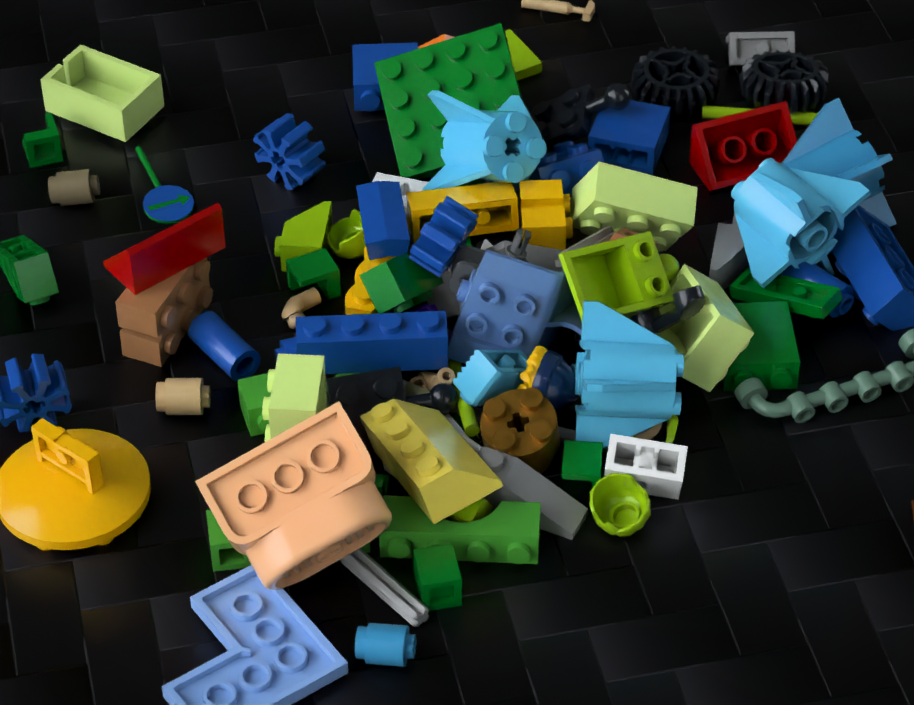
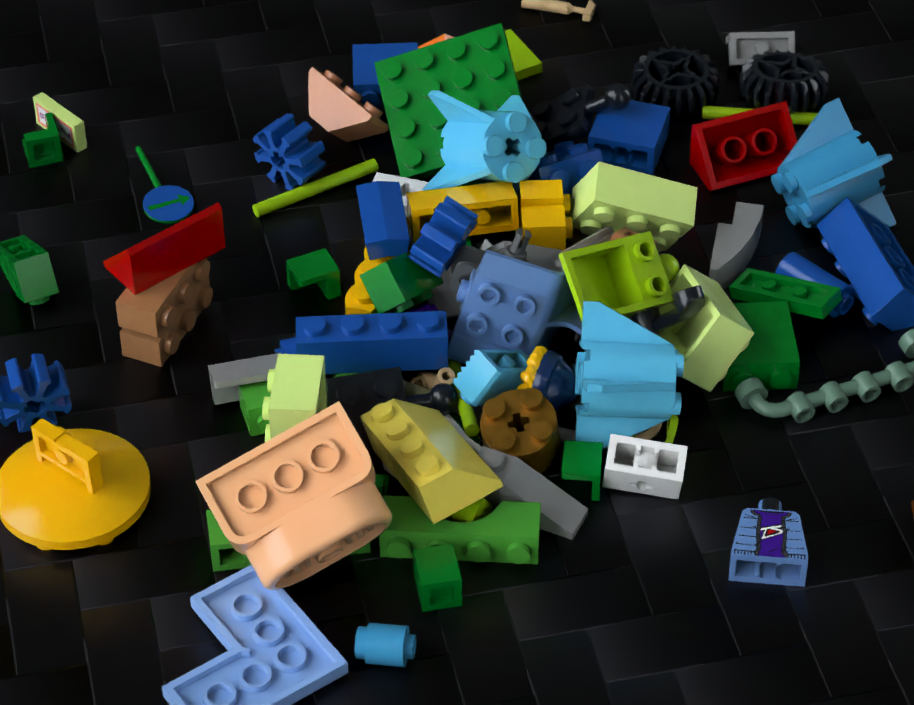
yellowish green piece [41,44,164,142] -> none
dark tan brick [48,169,100,206] -> none
tan brick [155,378,211,415] -> none
blue brick [188,311,261,382] -> none
lime slope [274,201,333,272] -> none
tan arm [281,287,321,329] -> none
lime hair [327,209,366,259] -> none
light grey axle [340,548,429,627] -> none
lime hair [589,473,651,537] -> none
medium azure brick [731,158,871,288] -> none
none -> yellowish green tile [33,92,87,153]
none -> light grey panel [208,353,282,405]
none -> lime bar [252,158,379,217]
none -> slope [308,67,389,142]
none -> medium blue torso [728,498,808,587]

